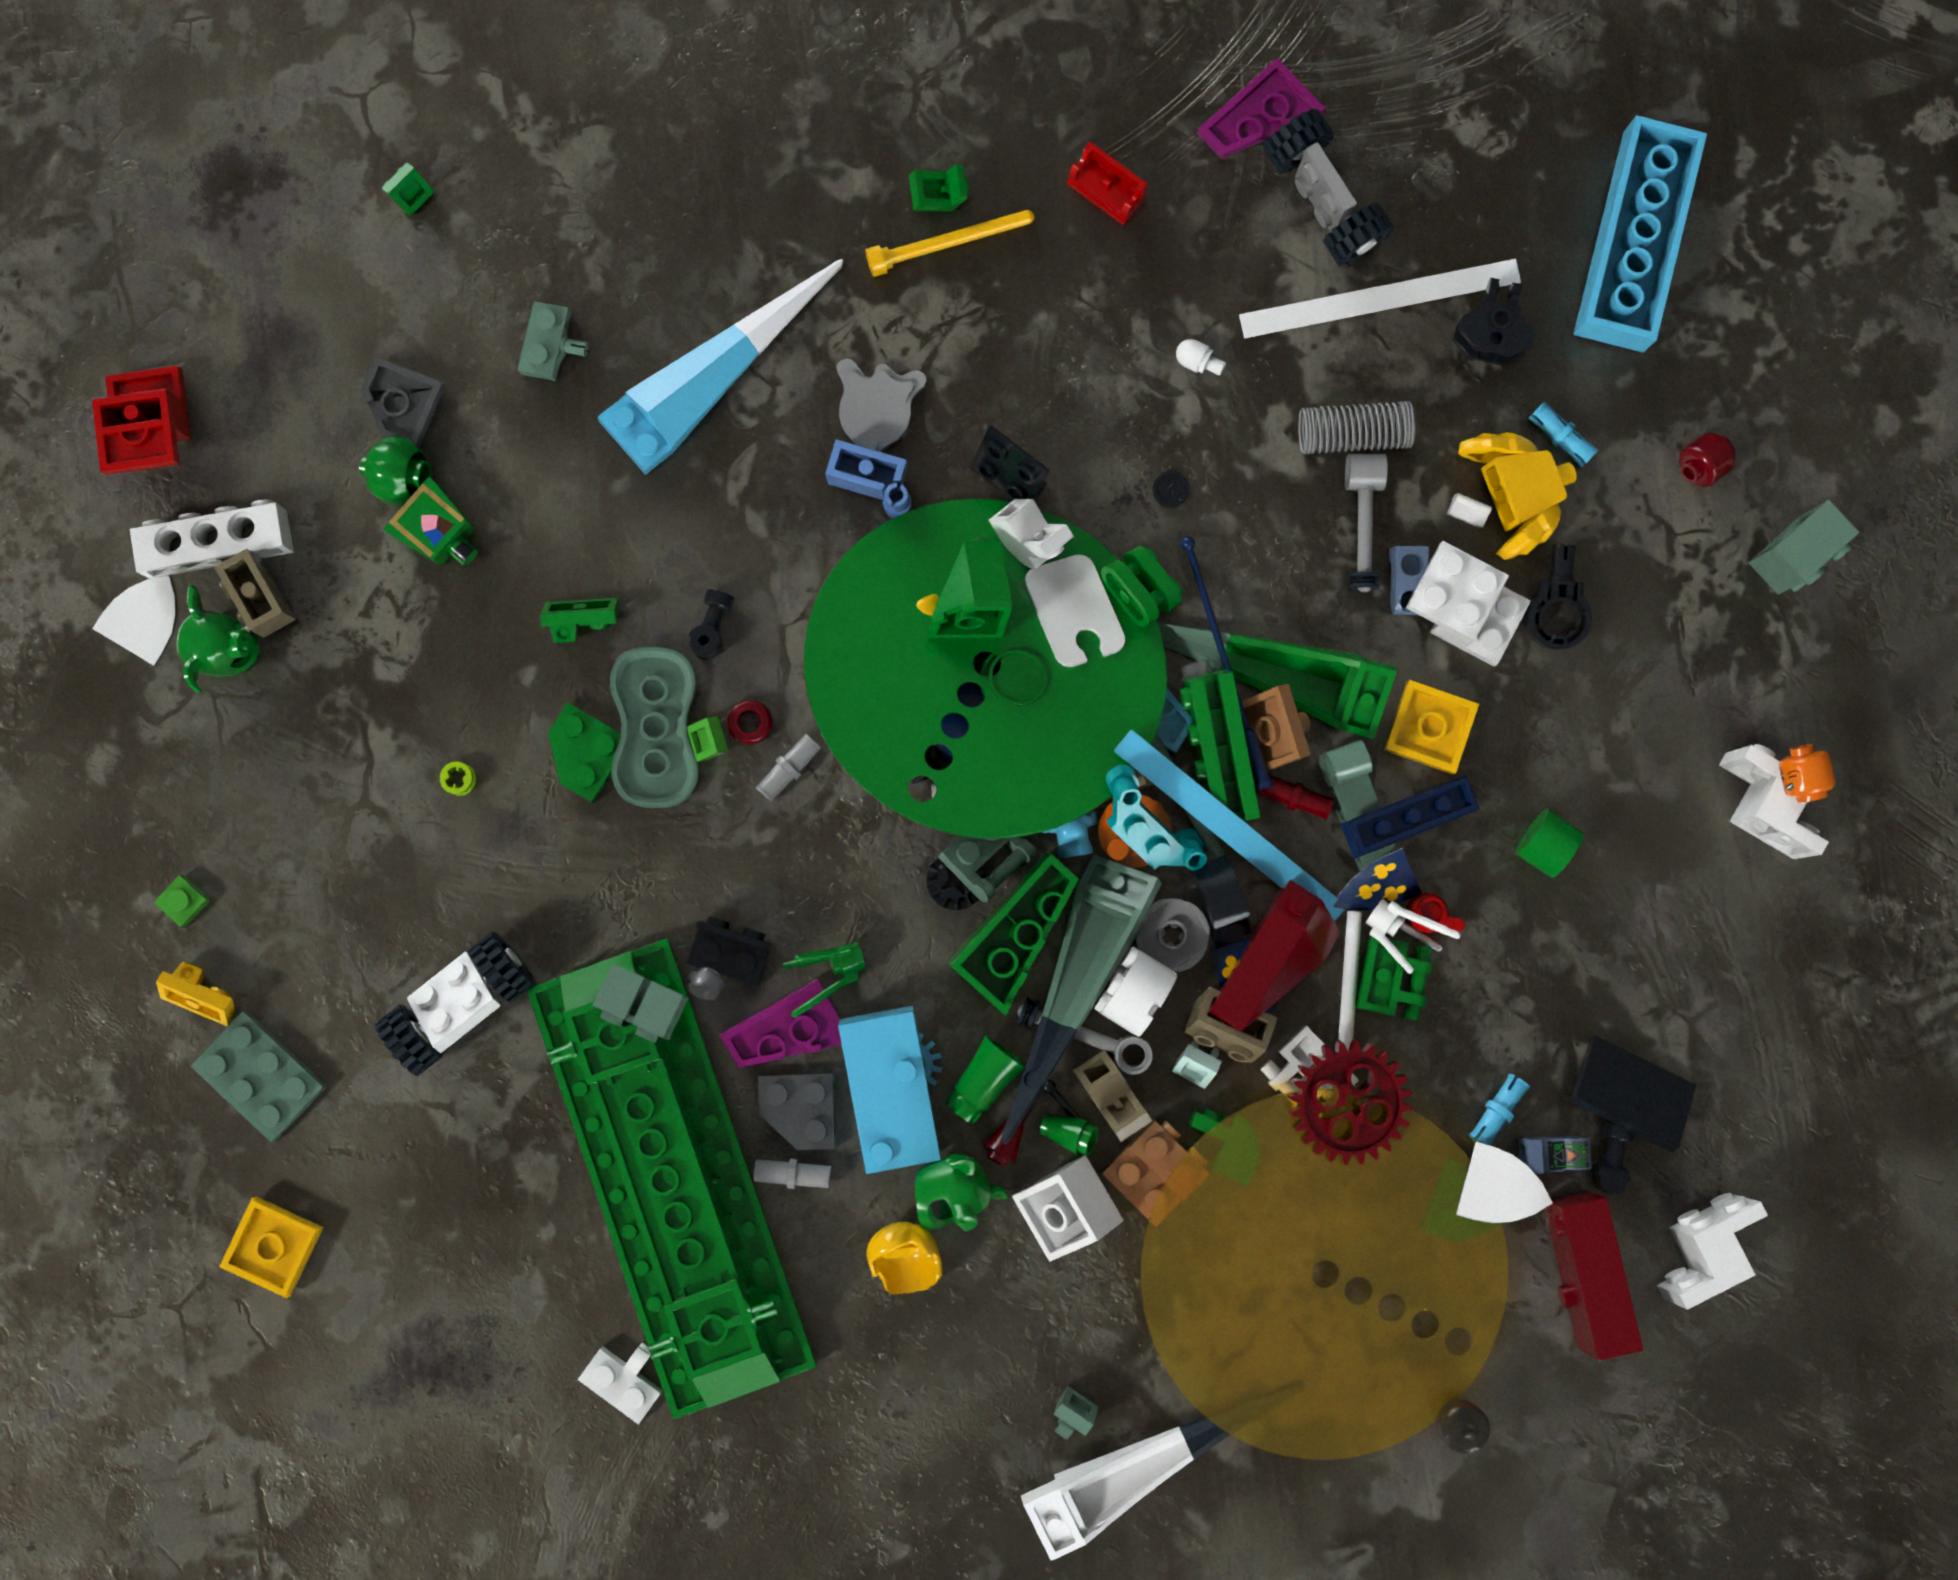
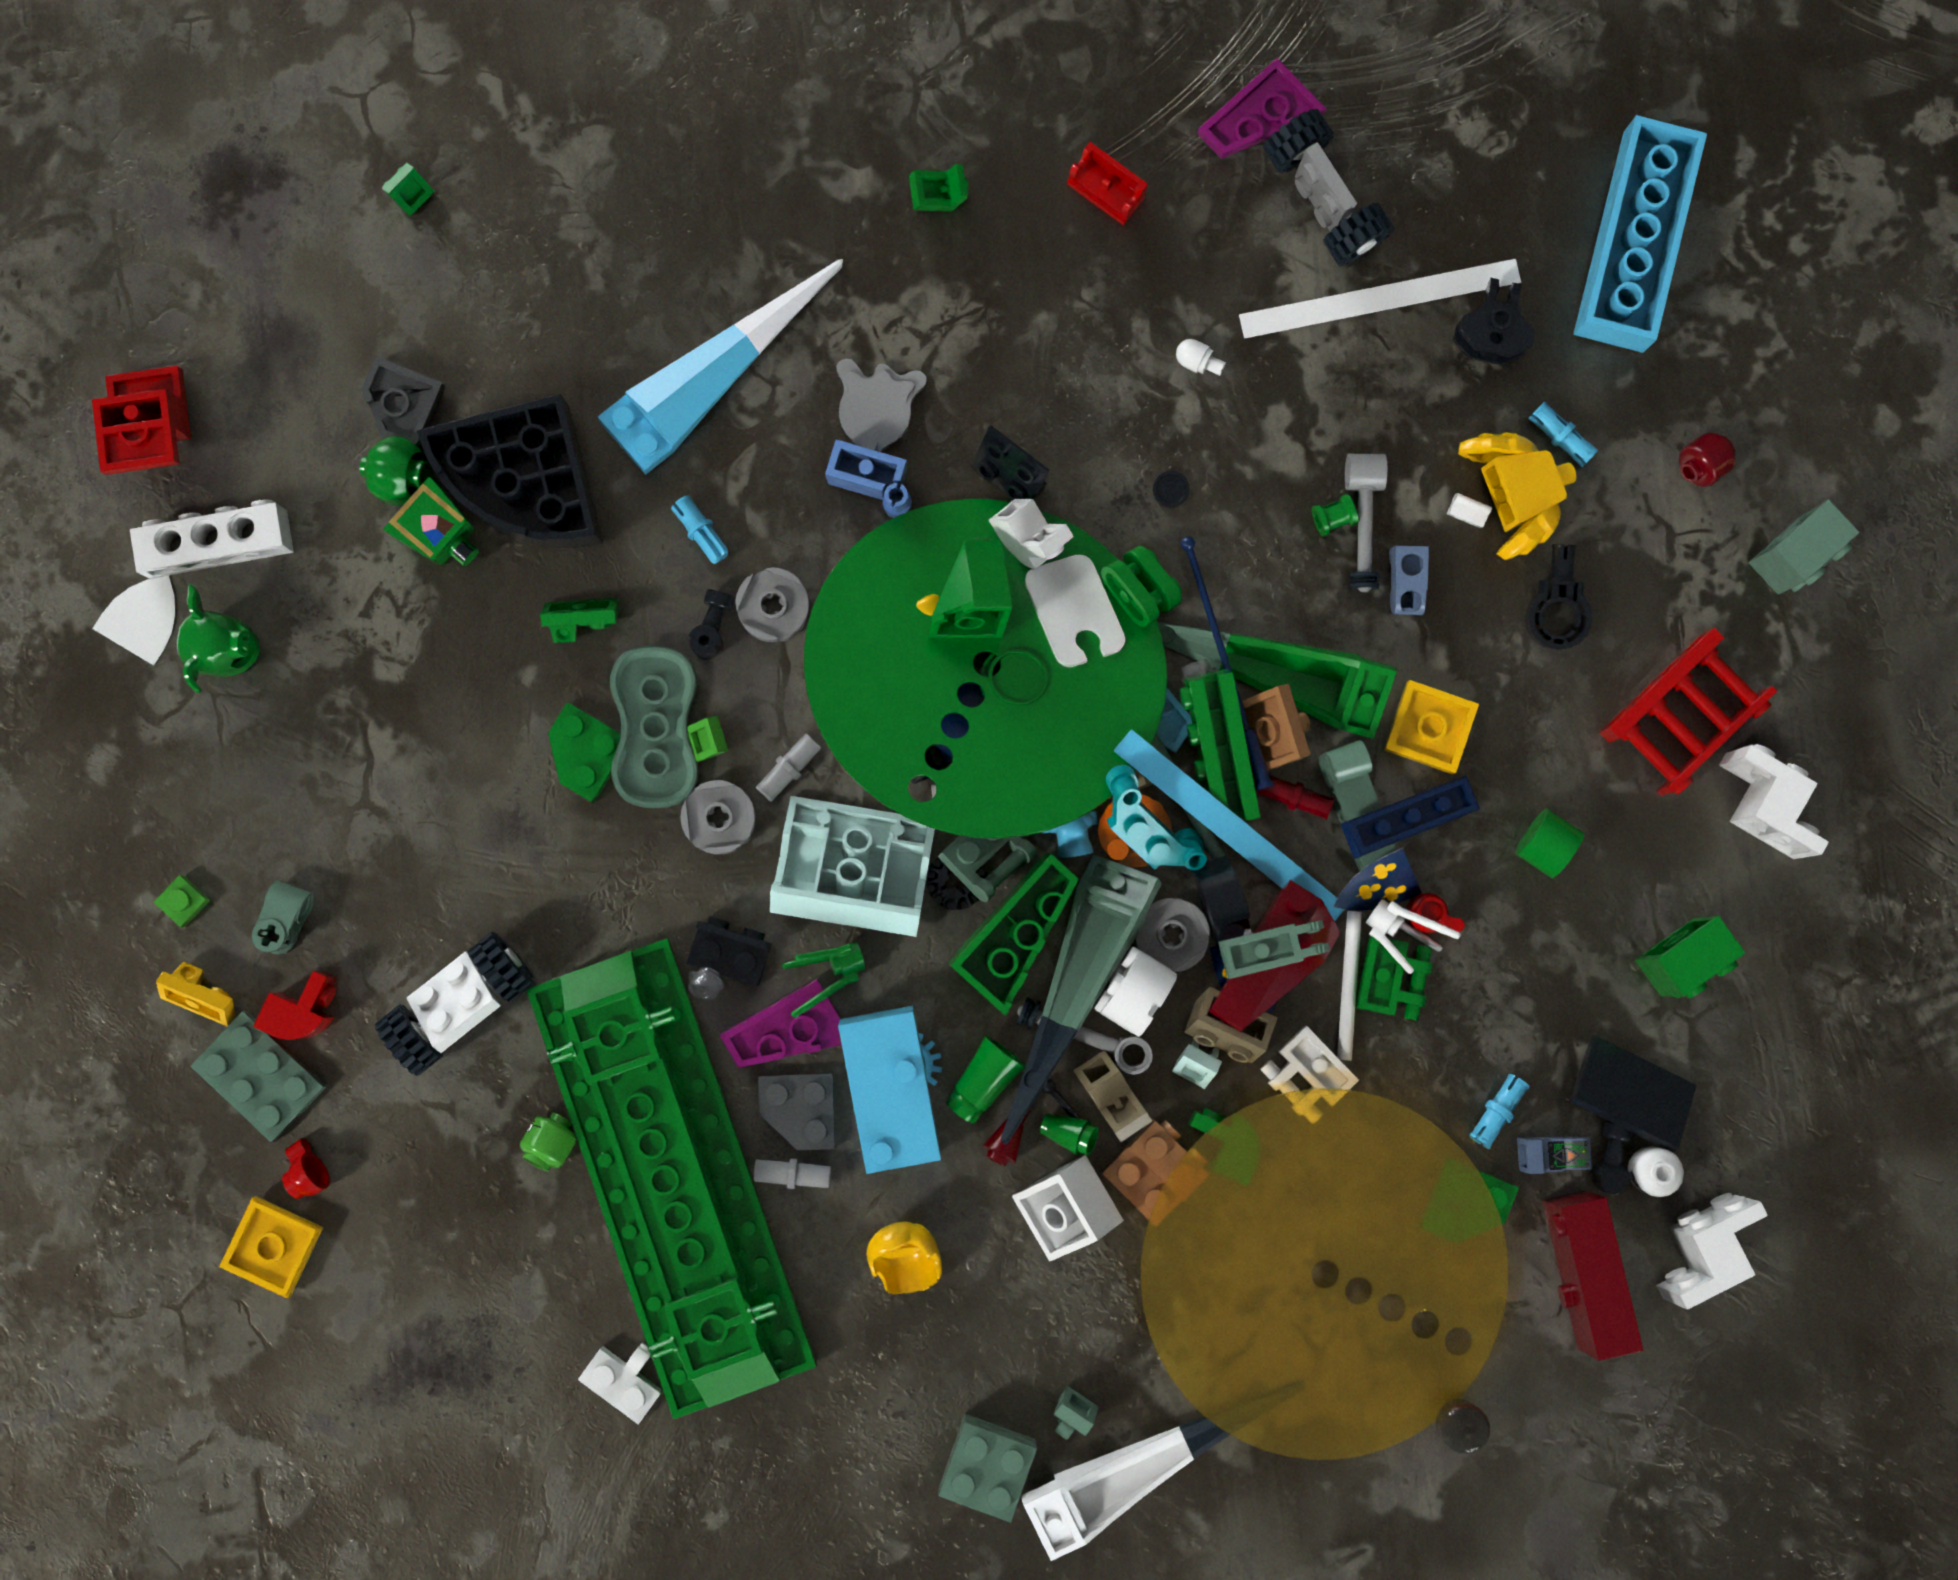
dark tan brick [214,549,296,638] -> none
lime bush [440,761,477,796] -> none
sand green plate [517,301,589,381] -> none
sand green piece [592,963,688,1043] -> none
dark red piece [727,700,773,745] -> none
yellow piece [865,210,1034,278] -> none
green piece [915,1153,1010,1232] -> none
dark red gear [1287,1040,1413,1165] -> none
light grey piece [1298,401,1416,455] -> none
white bracket [1406,541,1531,667] -> none
white sticker [1456,1142,1553,1223] -> none
orange head [1779,744,1836,803] -> none
none -> sand green piece [252,880,314,955]
none -> red brick [253,971,337,1040]
none -> red piece [282,1138,330,1199]
none -> black brick [417,394,603,548]
none -> bright green head [520,1113,577,1172]
none -> medium azure axle [671,495,728,564]
none -> light grey plate [680,780,756,855]
none -> light grey plate [735,567,810,642]
none -> light aqua piece [770,796,935,937]
none -> sand green brick [939,1413,1037,1523]
none -> sand green hinge [1218,920,1330,979]
none -> green bush [1311,494,1359,537]
none -> red fence [1599,627,1777,796]
none -> white head [1627,1146,1684,1197]
none -> green brick [1635,915,1745,999]

